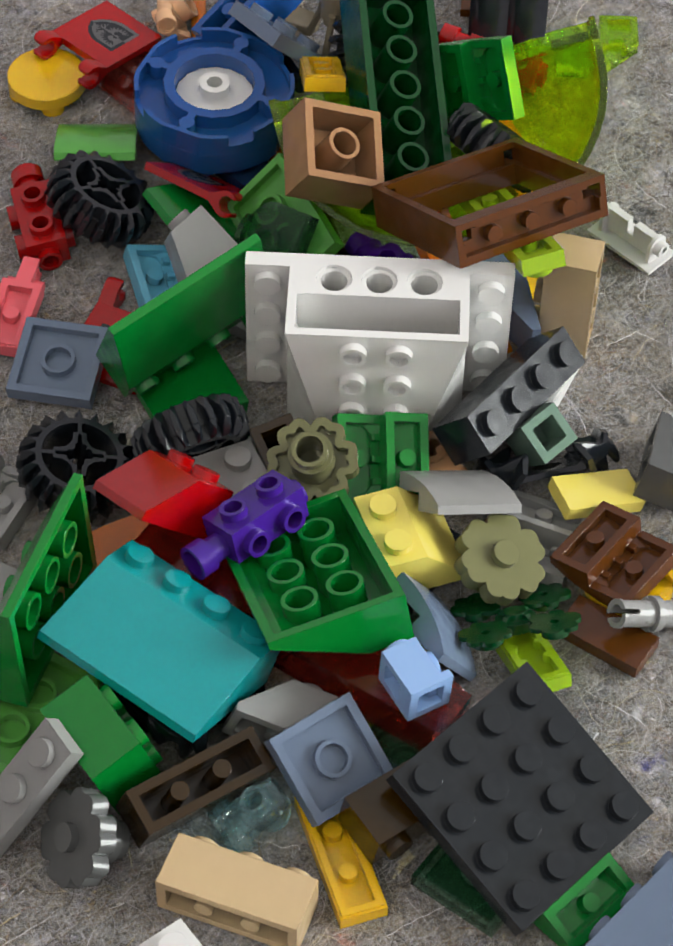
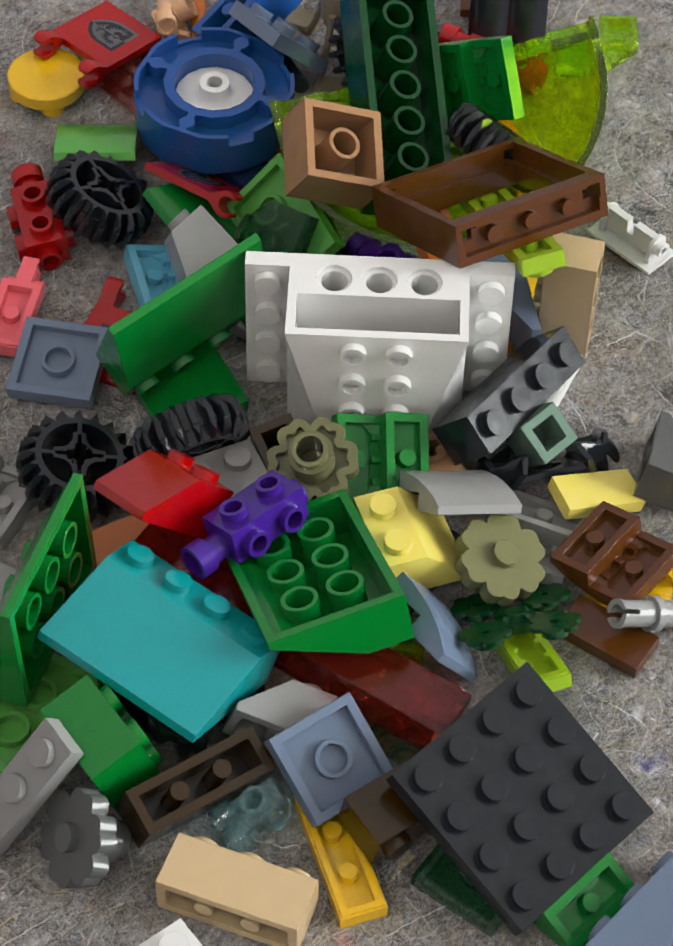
yellow tile [299,56,346,92] -> none
light blue brick [378,637,454,722] -> none

